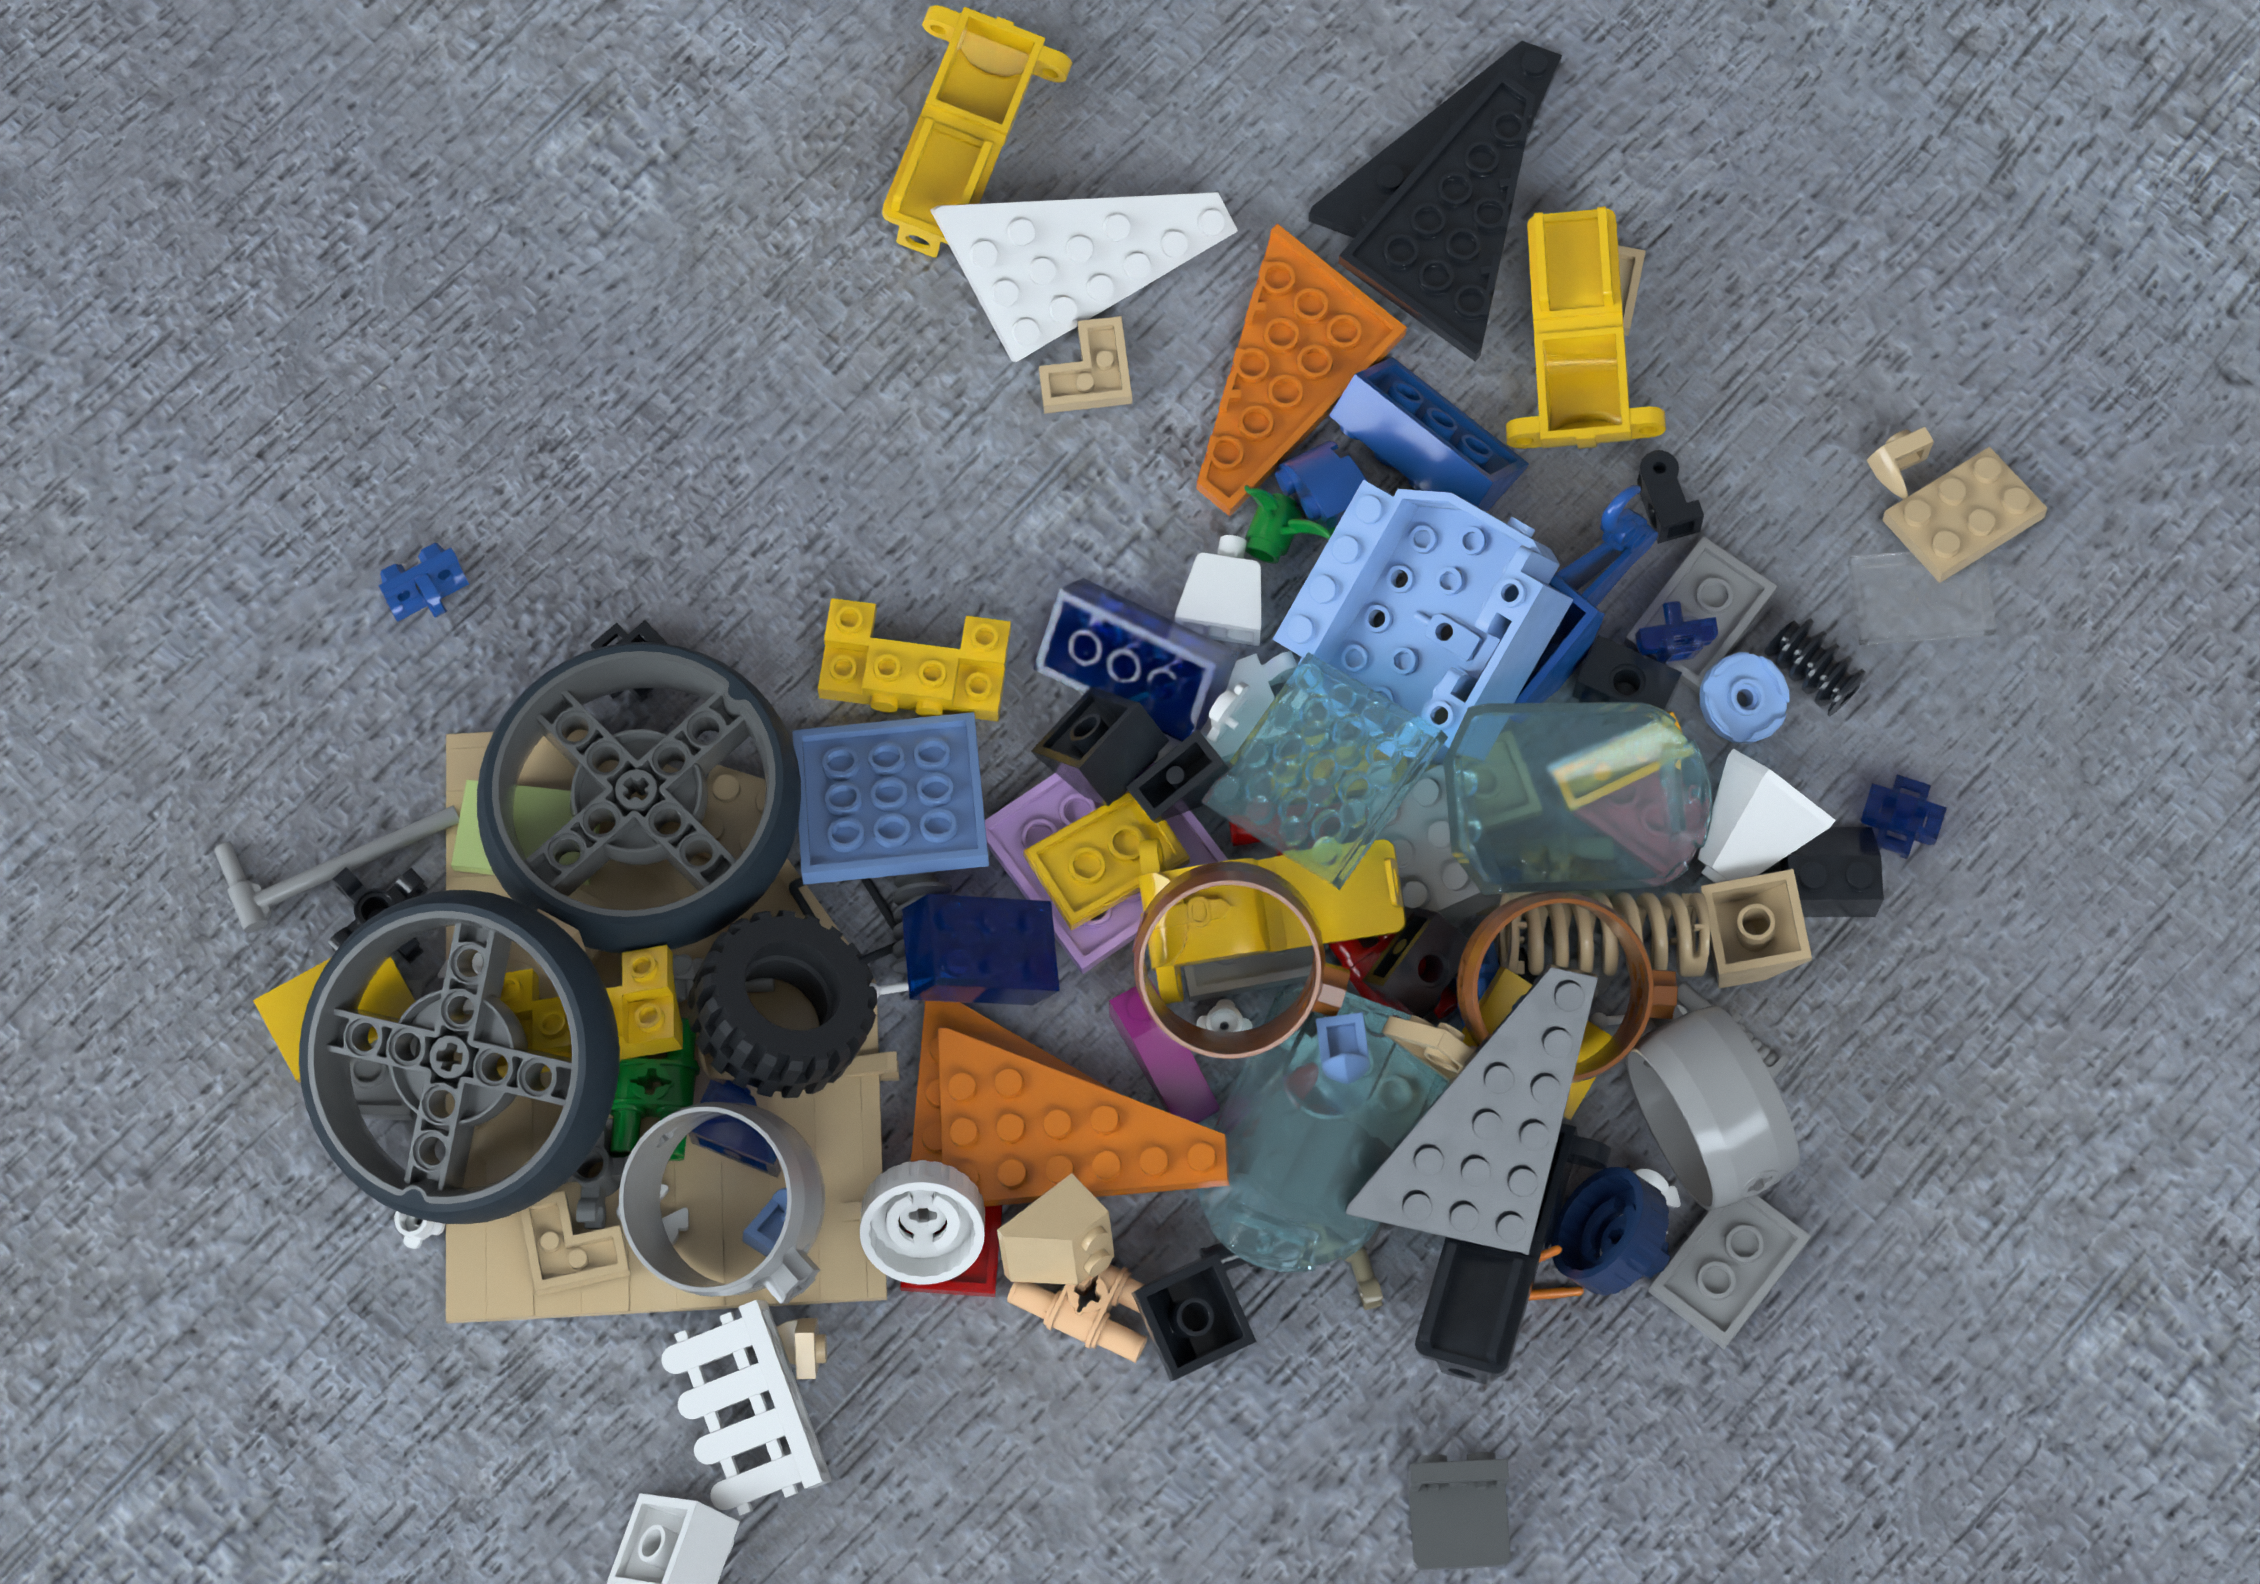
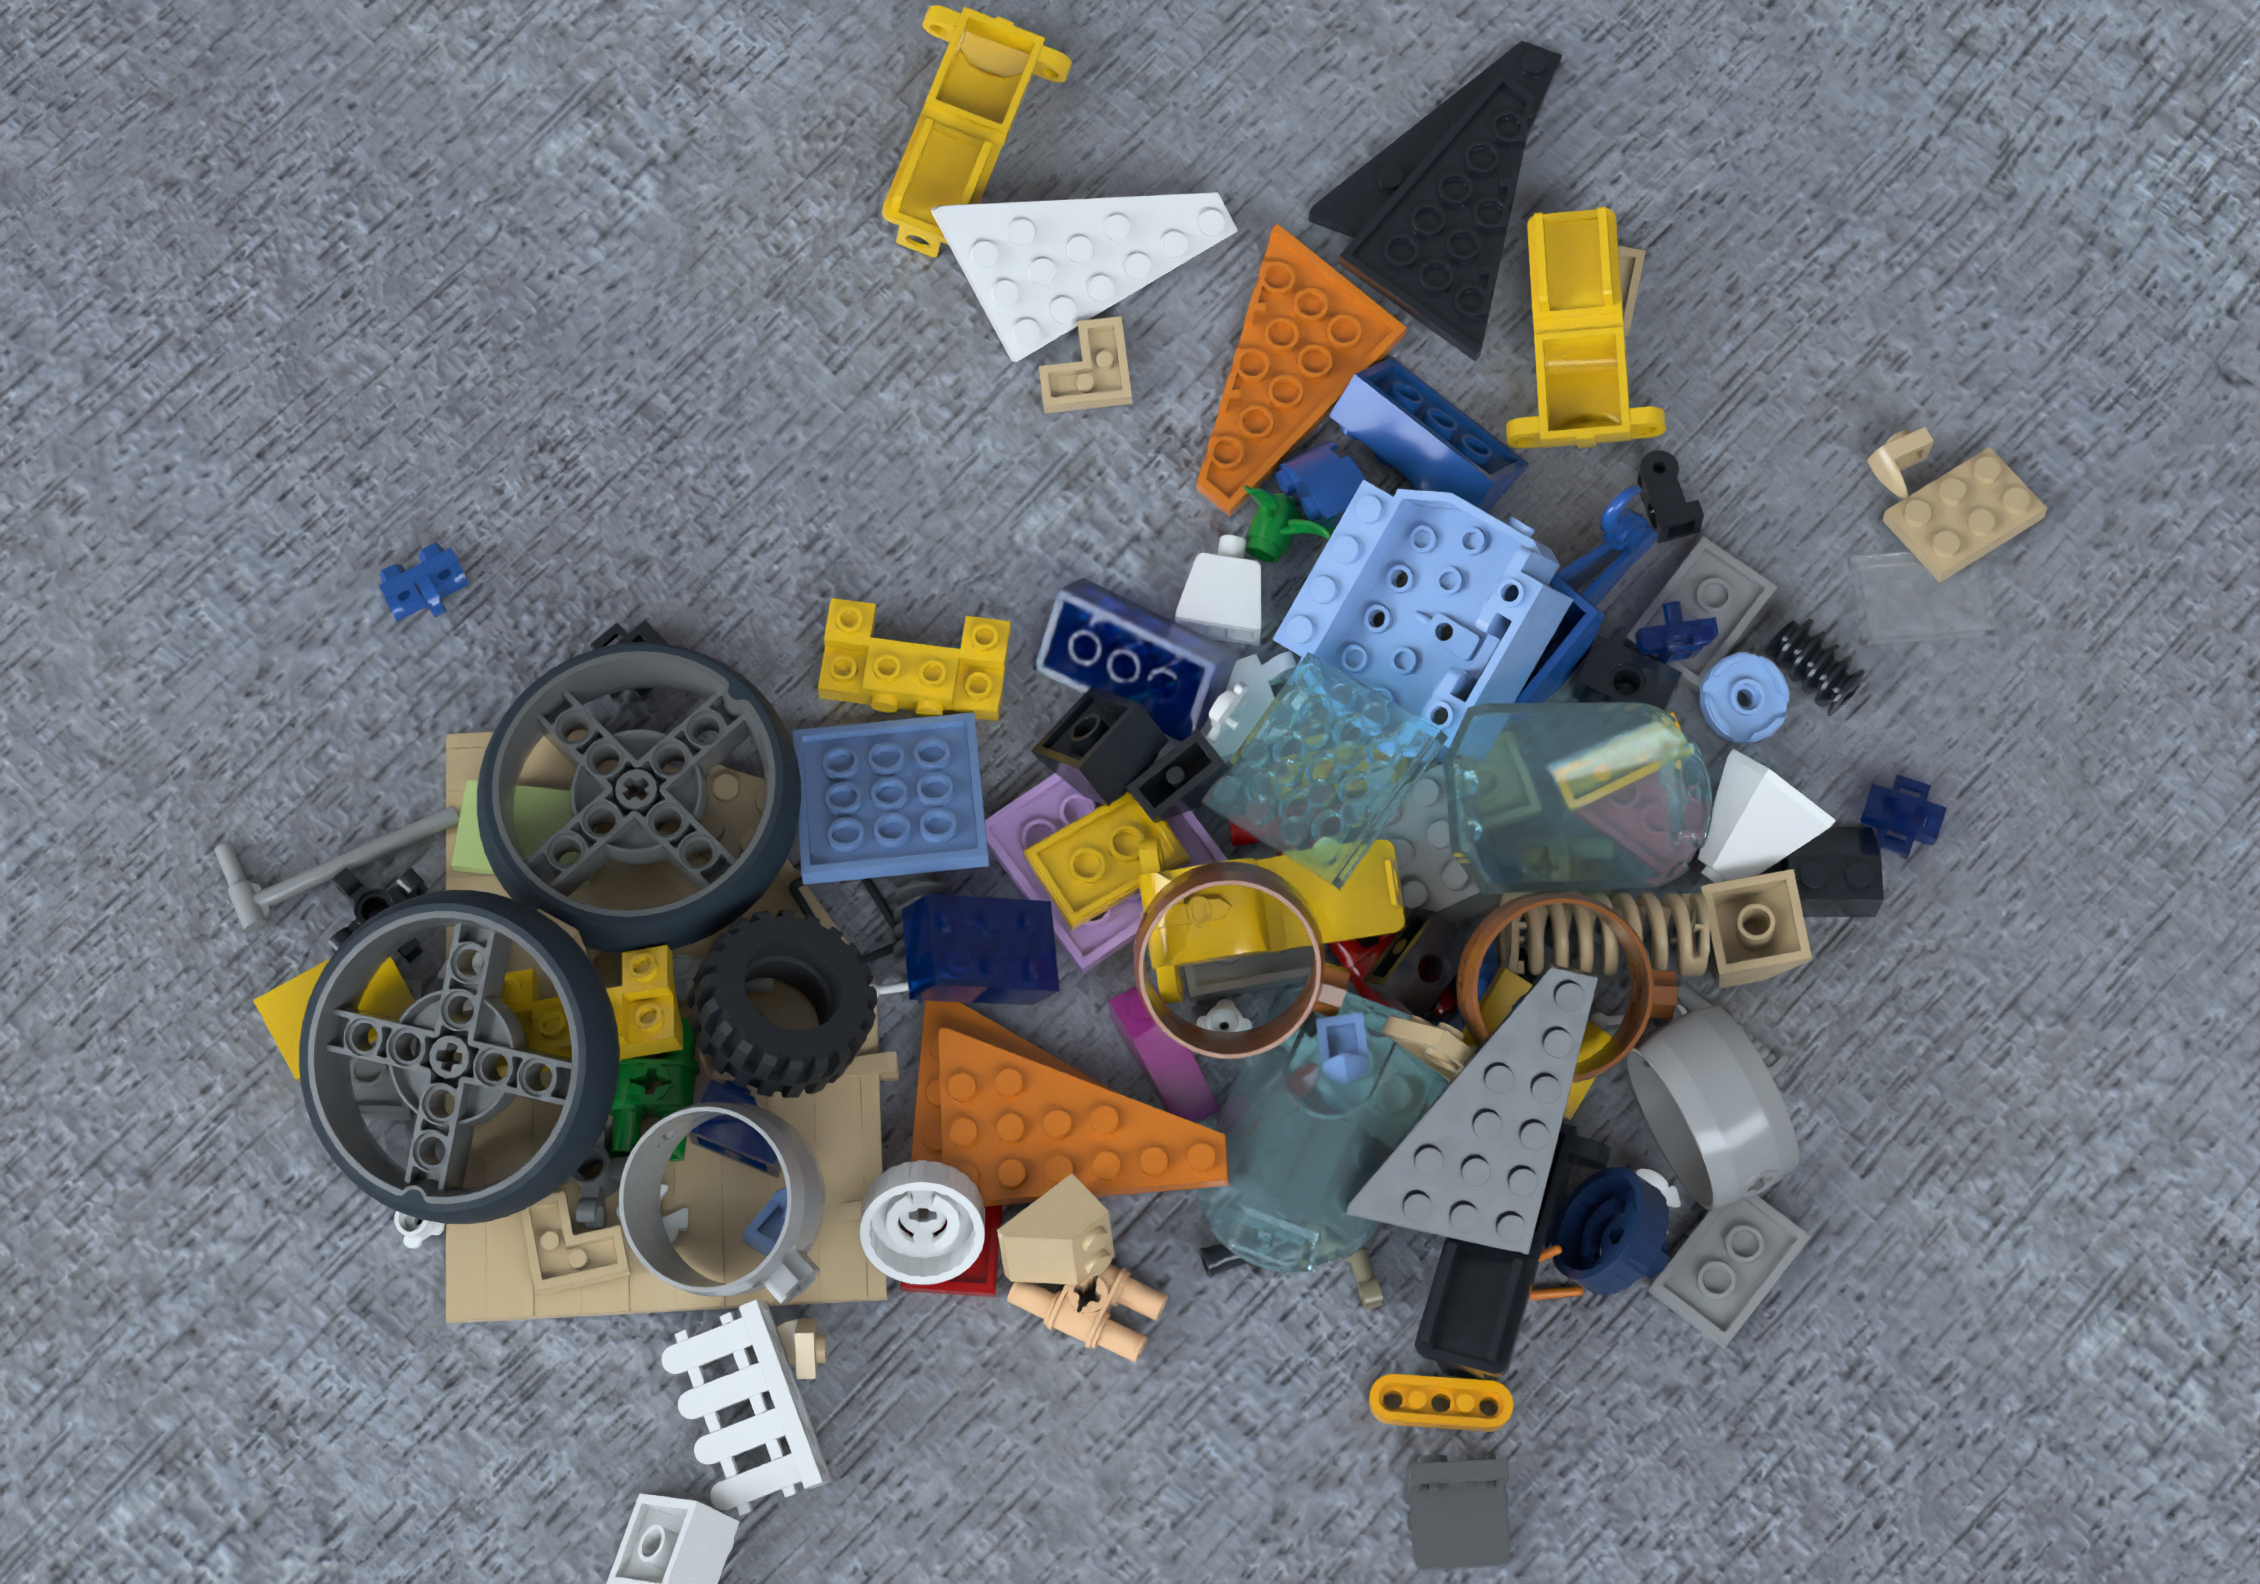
black slope [1132,1253,1257,1382] -> none
none -> light orange plate [1369,1374,1514,1432]

